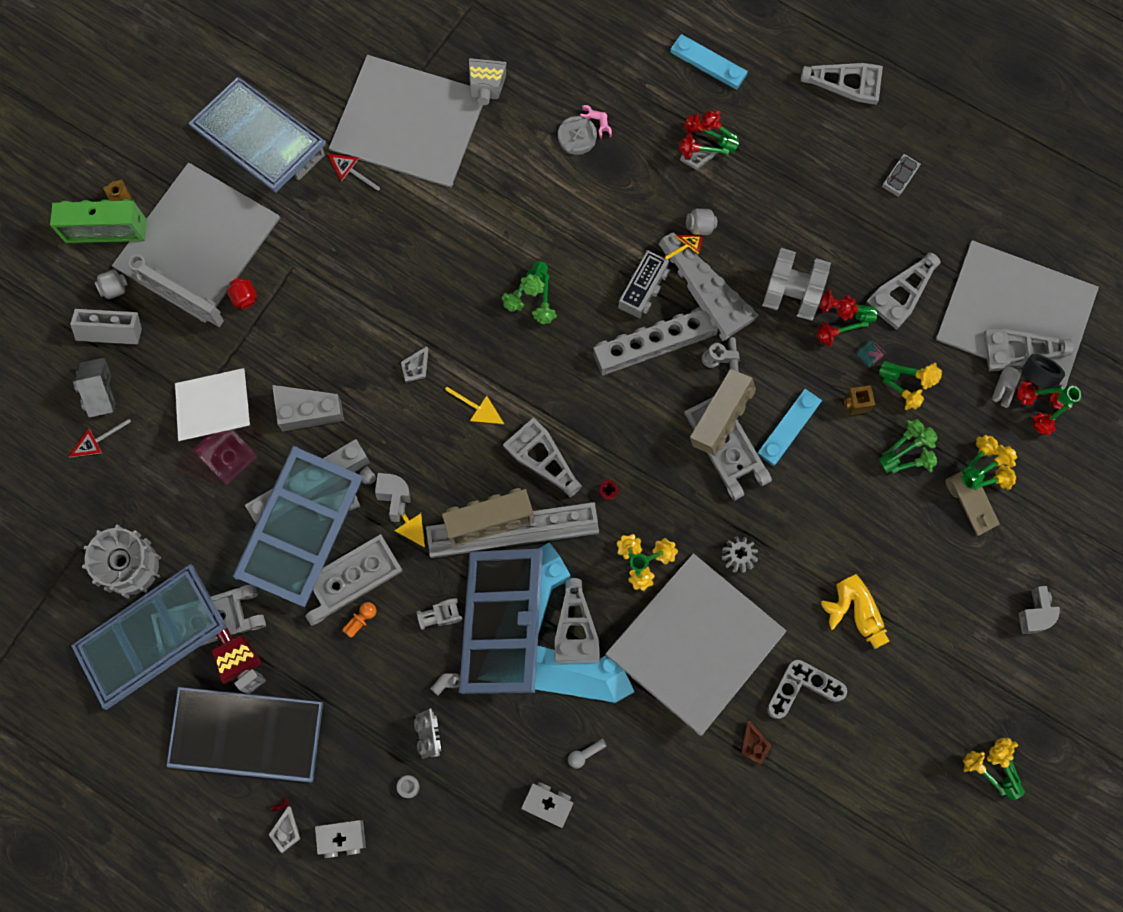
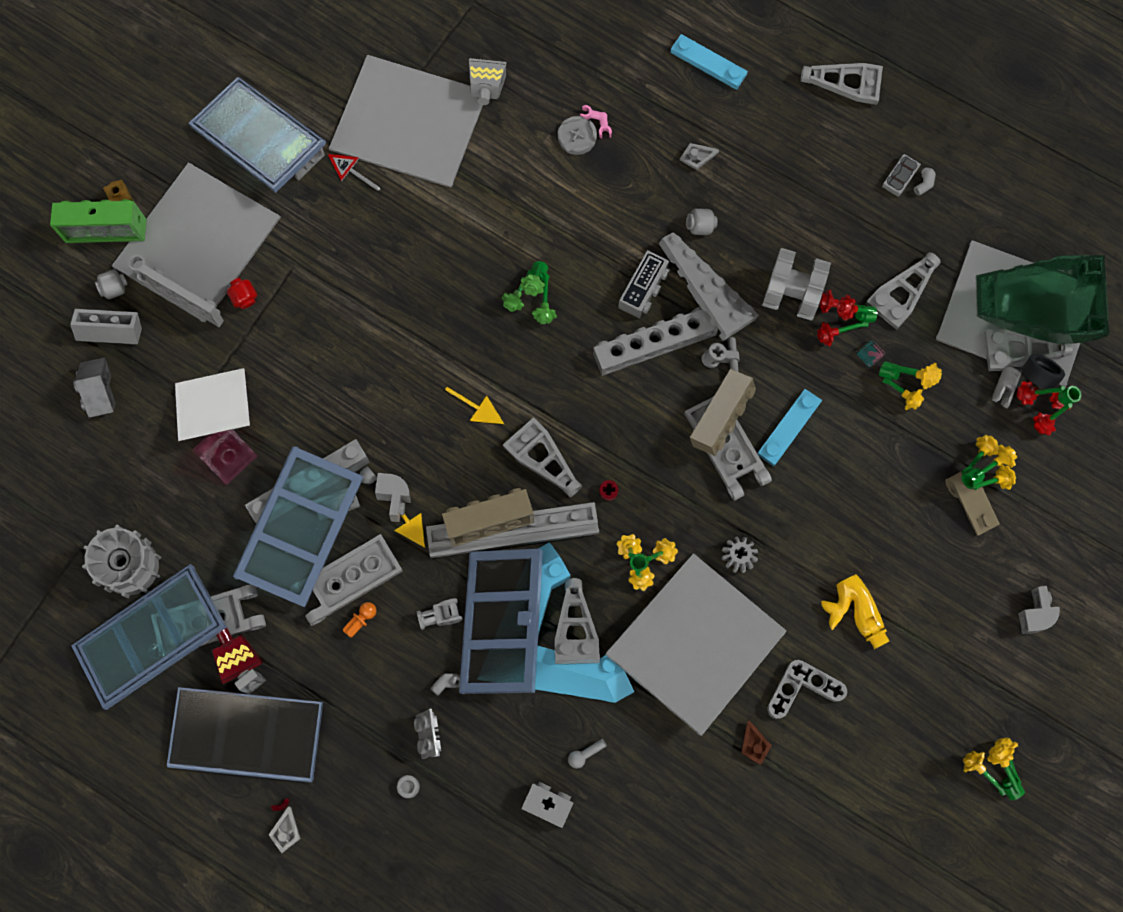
piece [68,419,131,458] -> none
light grey wedge [272,385,344,432] -> none
light grey brick [315,820,366,858] -> none
light grey piece [401,347,428,382] -> none
piece [665,235,703,260] -> none
red plant [679,109,739,159] -> none
pearl gold brick [844,385,875,415] -> none
plant [879,419,938,473] -> none
none -> light grey arm [914,168,936,196]
none -> clear green windscreen [975,255,1109,344]

